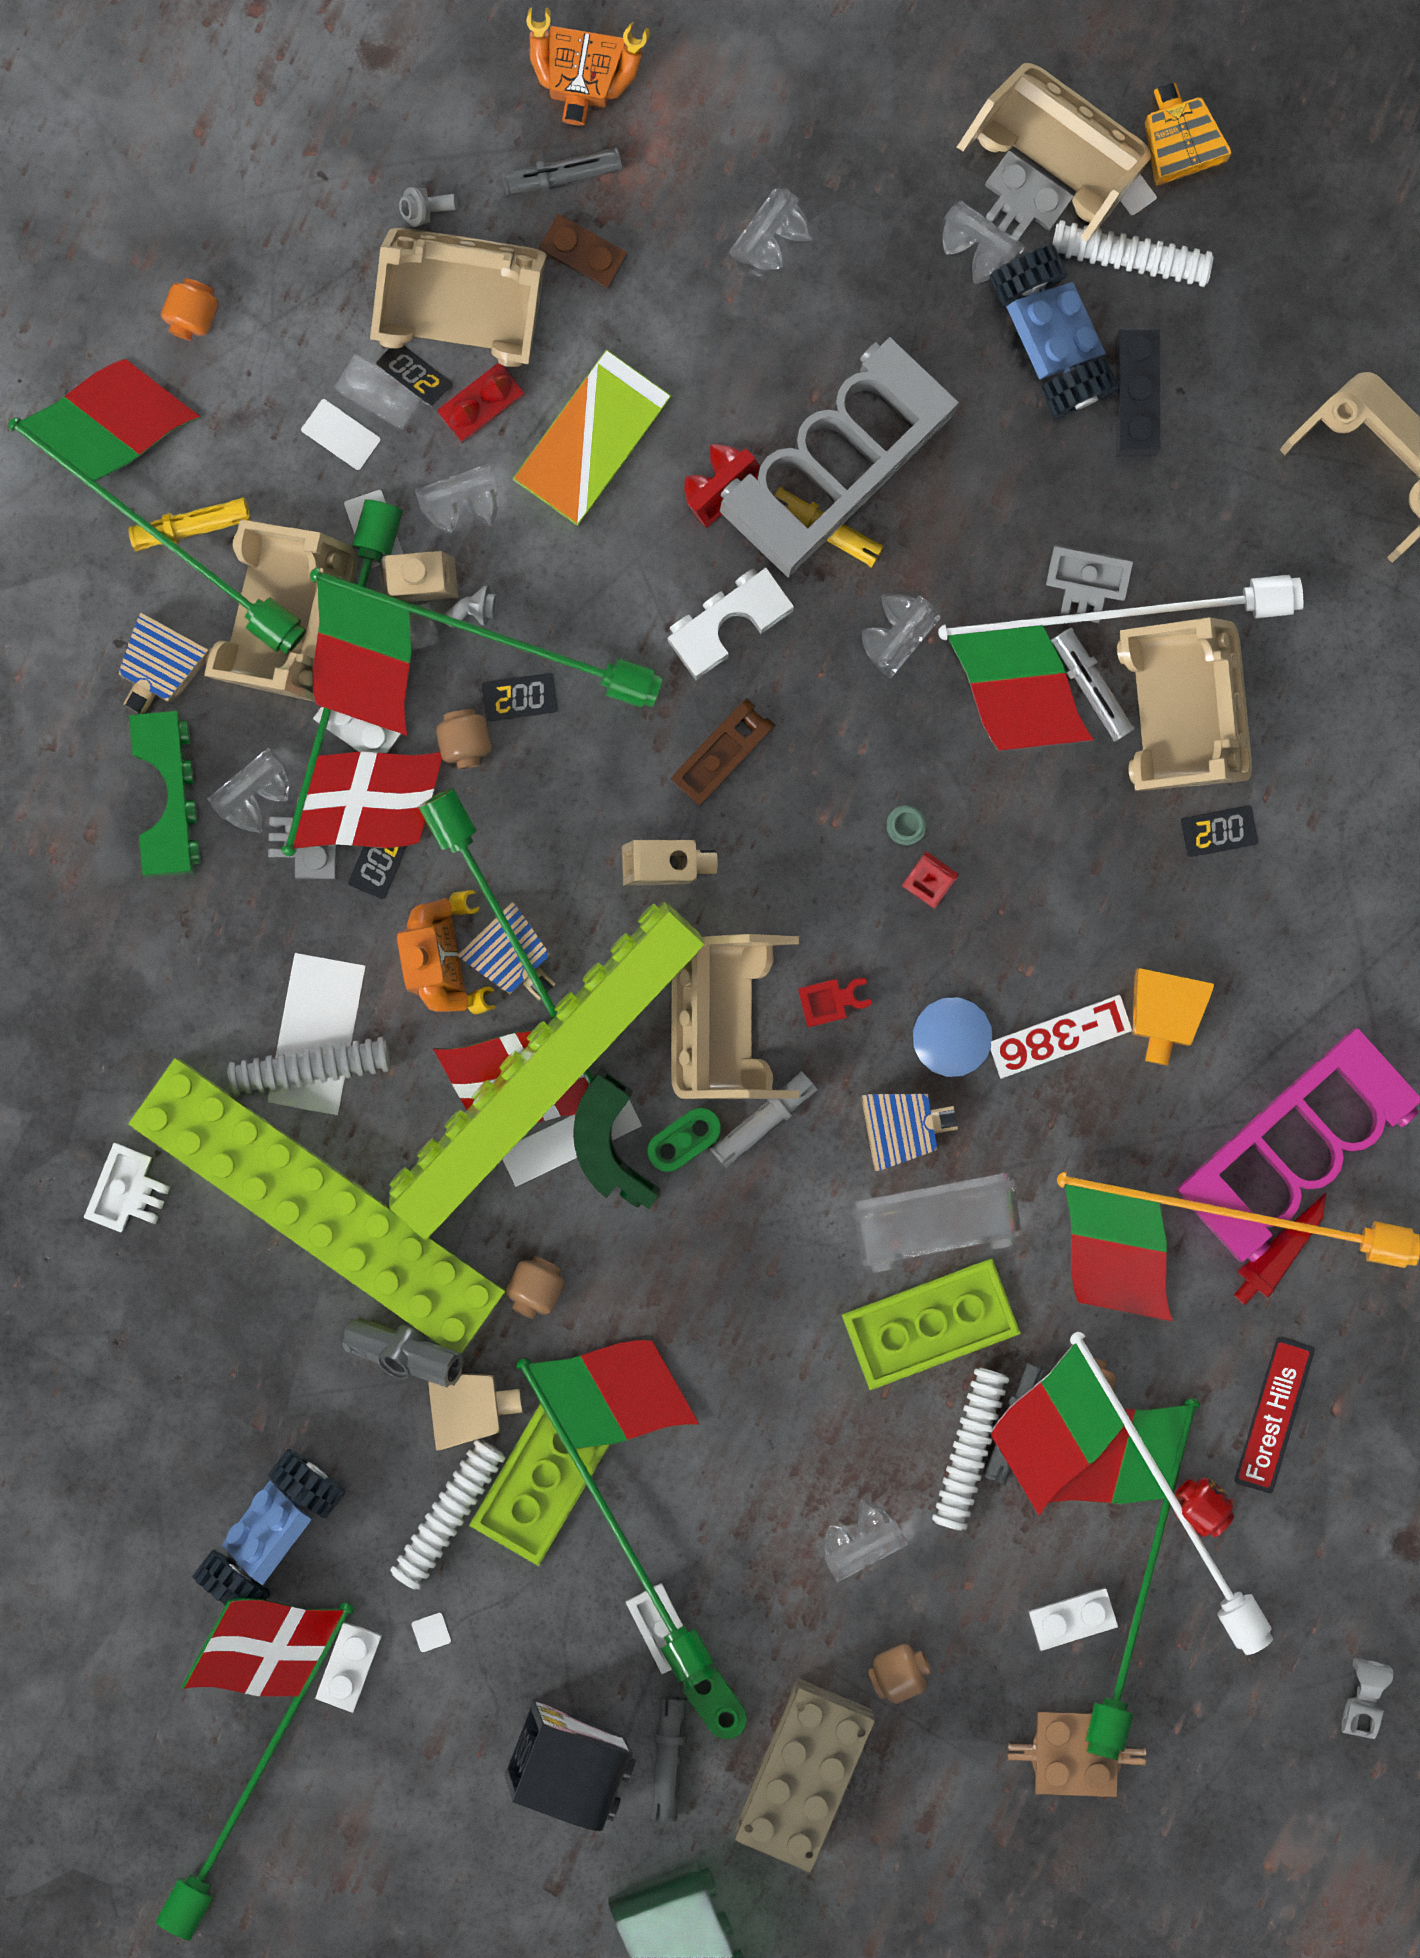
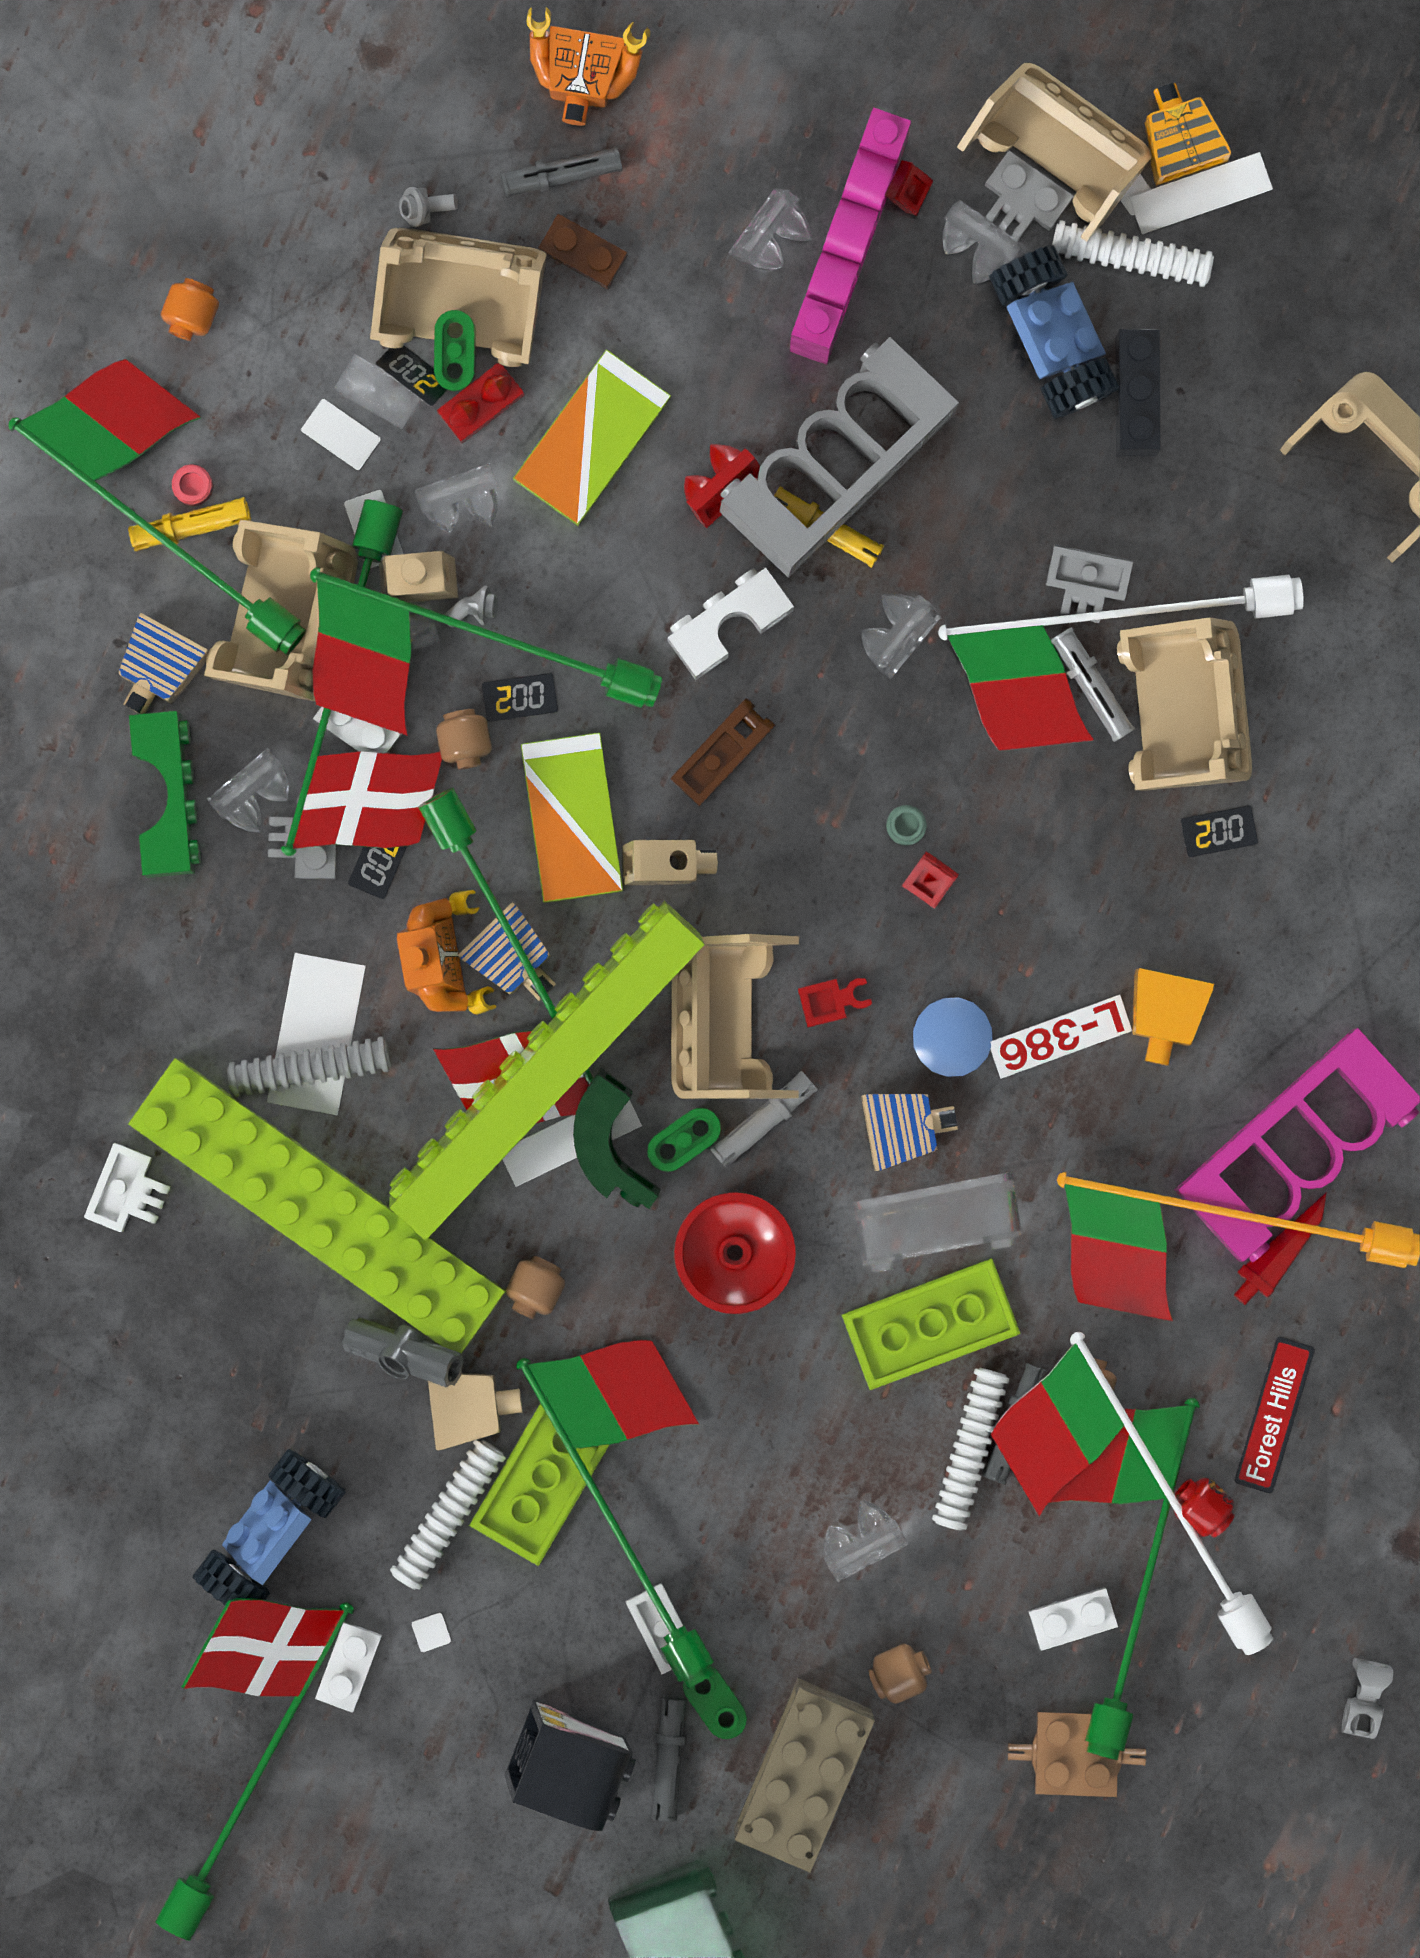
none -> coral tile [172,464,213,506]
none -> green plate [434,310,476,391]
none -> tile [521,733,623,903]
none -> red dish [674,1192,796,1314]
none -> dark pink fence [790,107,911,365]
none -> red tile [885,160,933,216]
none -> white sticker [1129,152,1273,234]

